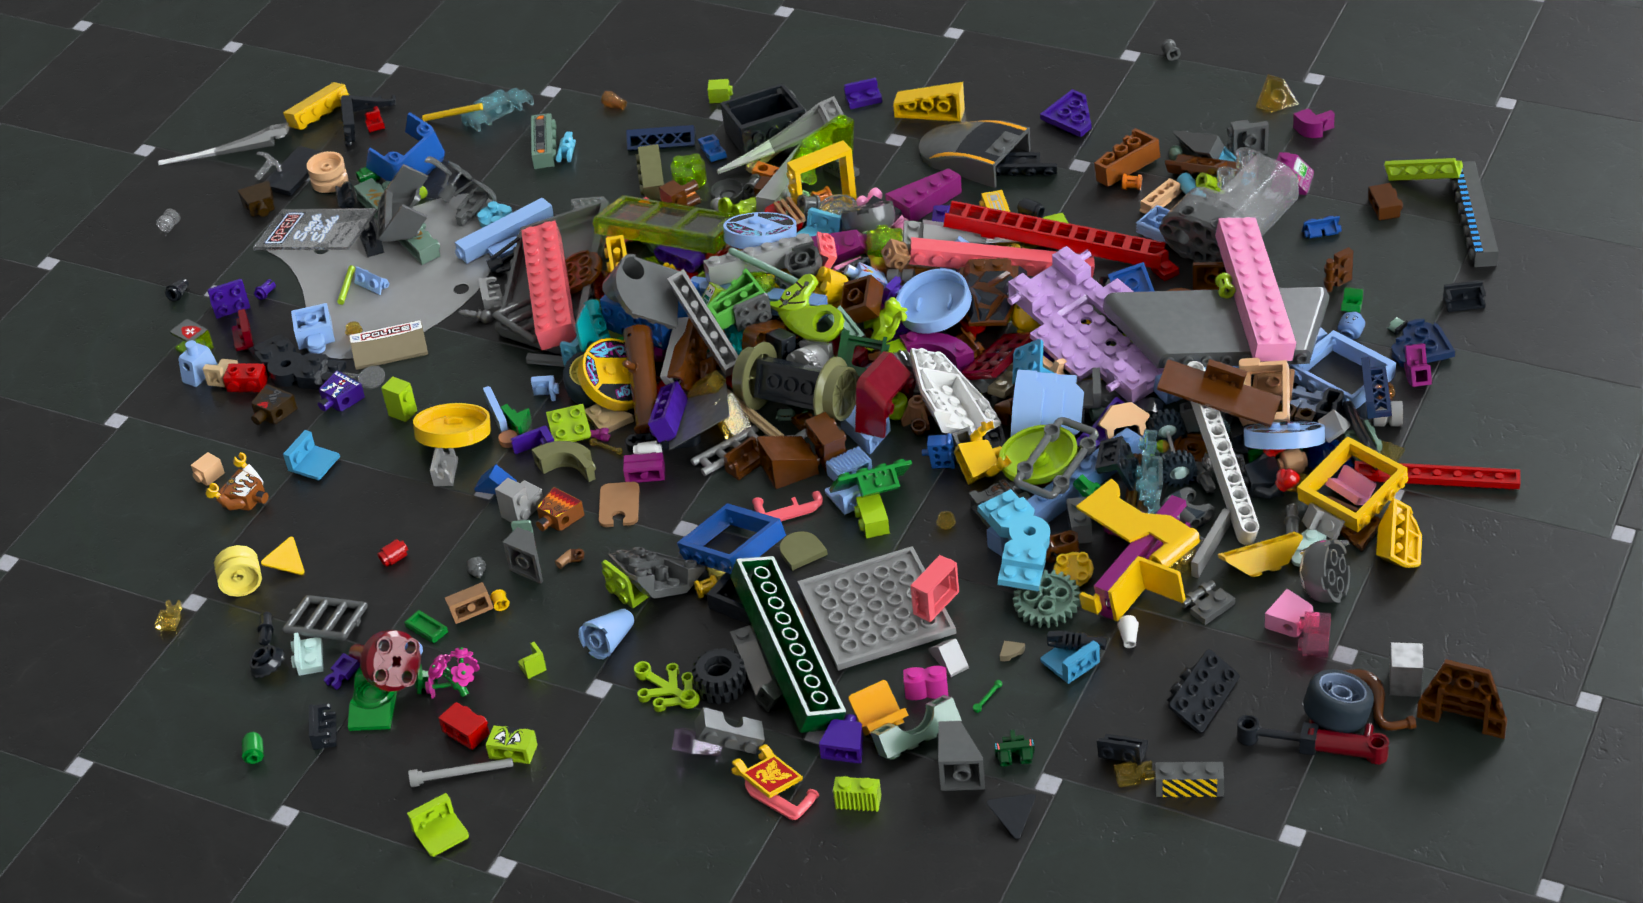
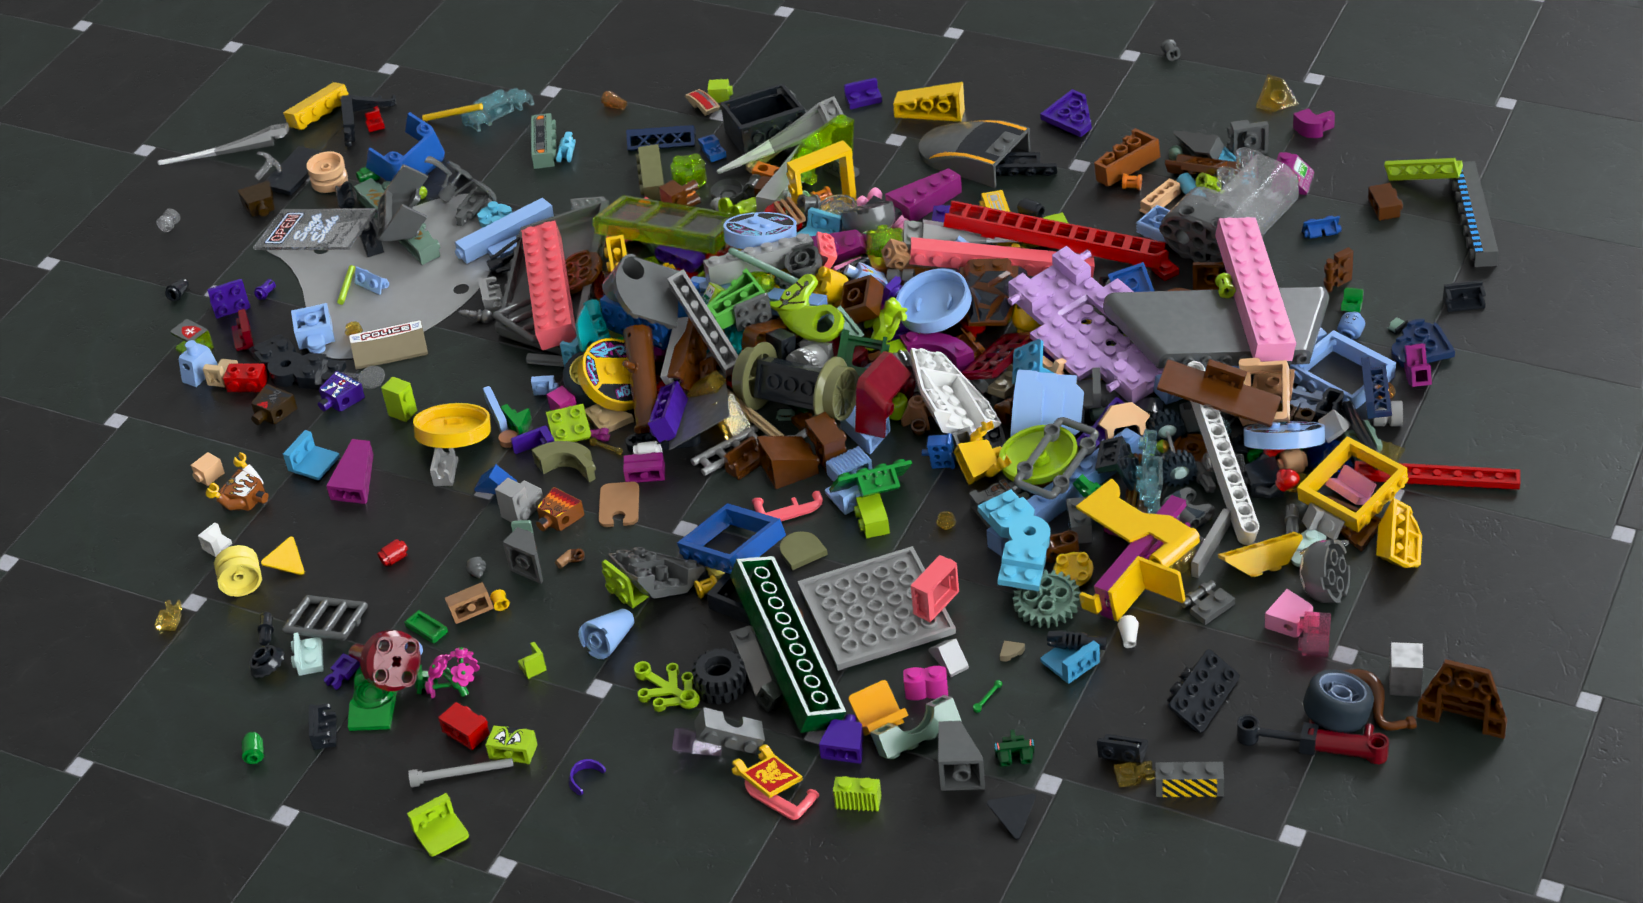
none -> white panel [198,523,232,557]
none -> magenta slope [326,439,373,504]
none -> dark pink brick [547,386,577,411]
none -> dark purple helmet [568,759,606,796]
none -> slope [685,89,720,116]

